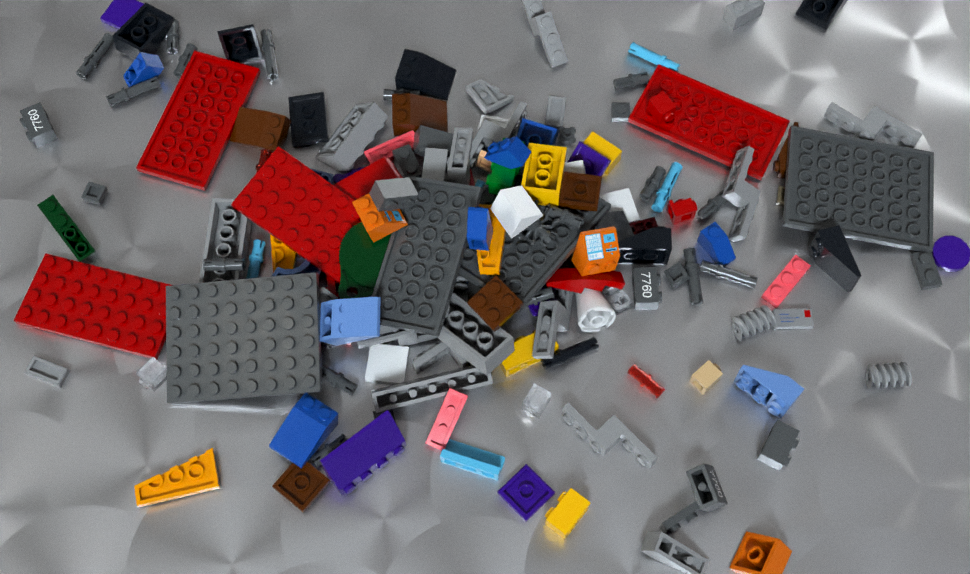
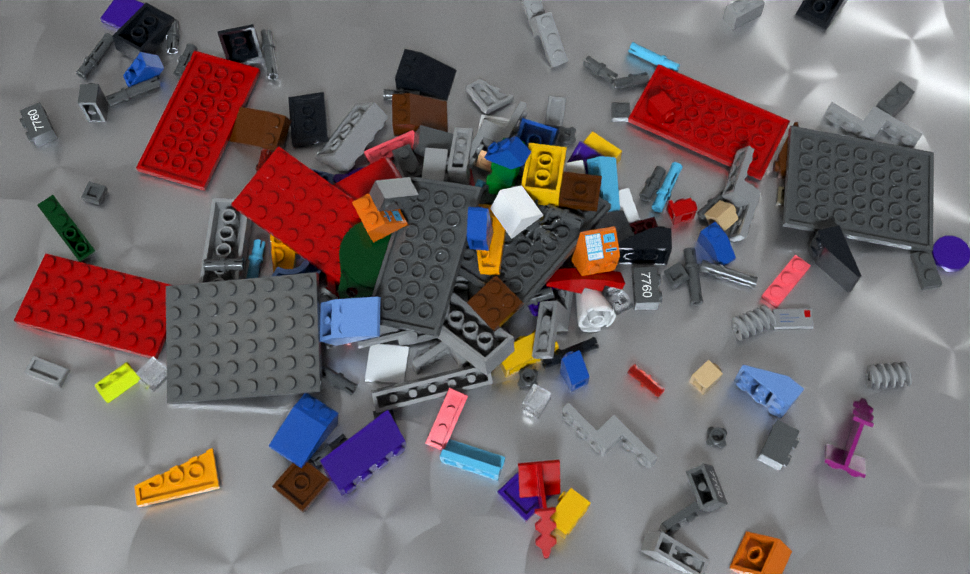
none -> dark grey brick [78,83,109,122]
none -> neon yellow slope [94,362,140,403]
none -> dark grey plate [518,369,538,388]
none -> red piece [518,460,561,558]
none -> blue slope [560,350,590,392]
none -> dark grey pin [583,56,618,84]
none -> medium azure panel [587,156,620,212]
none -> tan brick [705,200,739,232]
none -> dark grey plate [706,427,727,448]
none -> magenta piece [824,398,874,478]
none -> dark grey brick [876,81,915,117]

